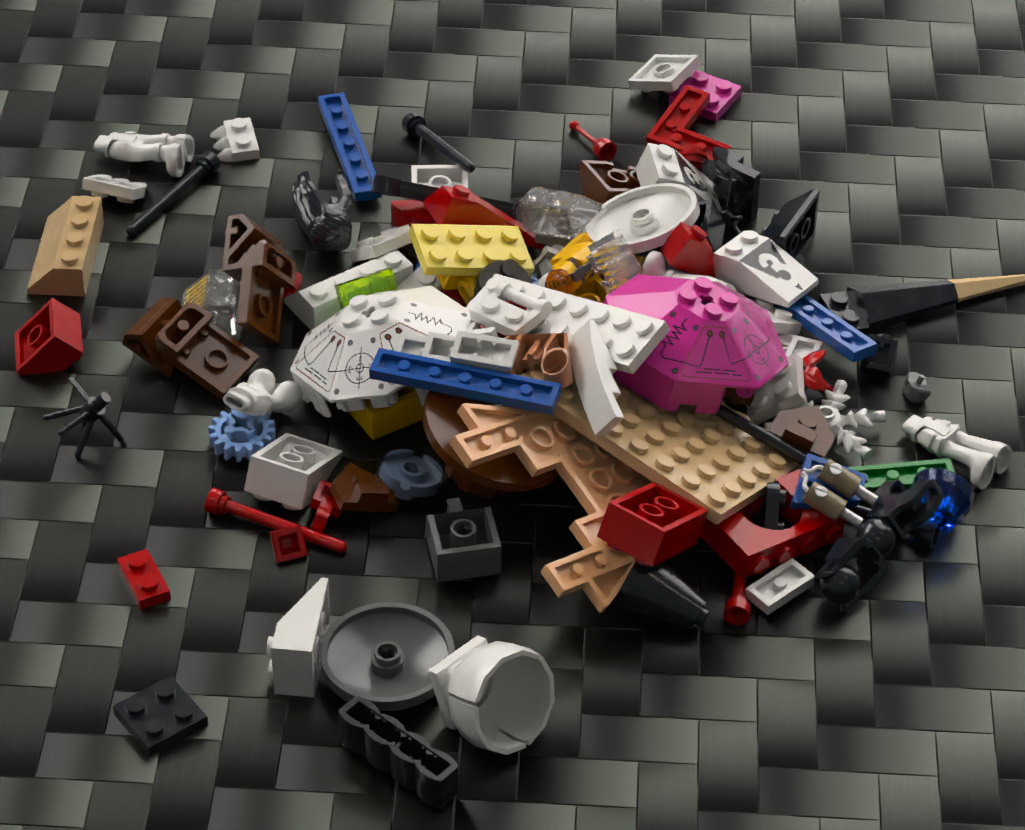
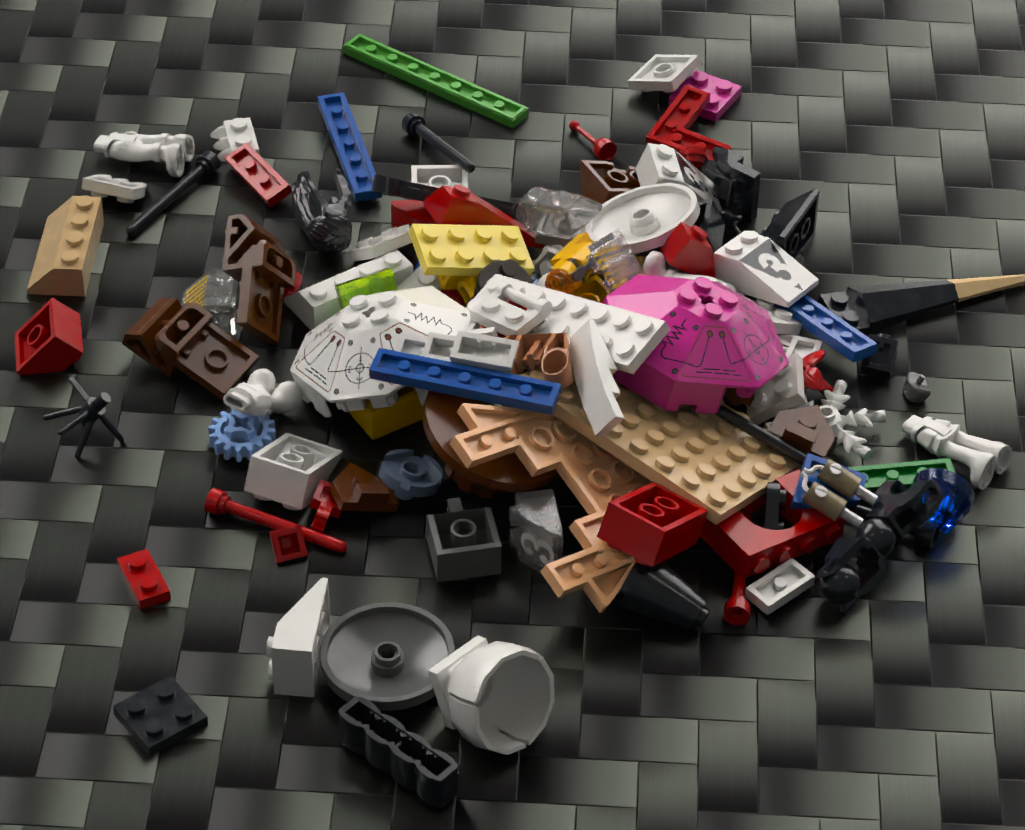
none -> plate [225,142,292,208]
none -> bright green tile [343,34,529,128]
none -> clear slope [509,489,563,573]

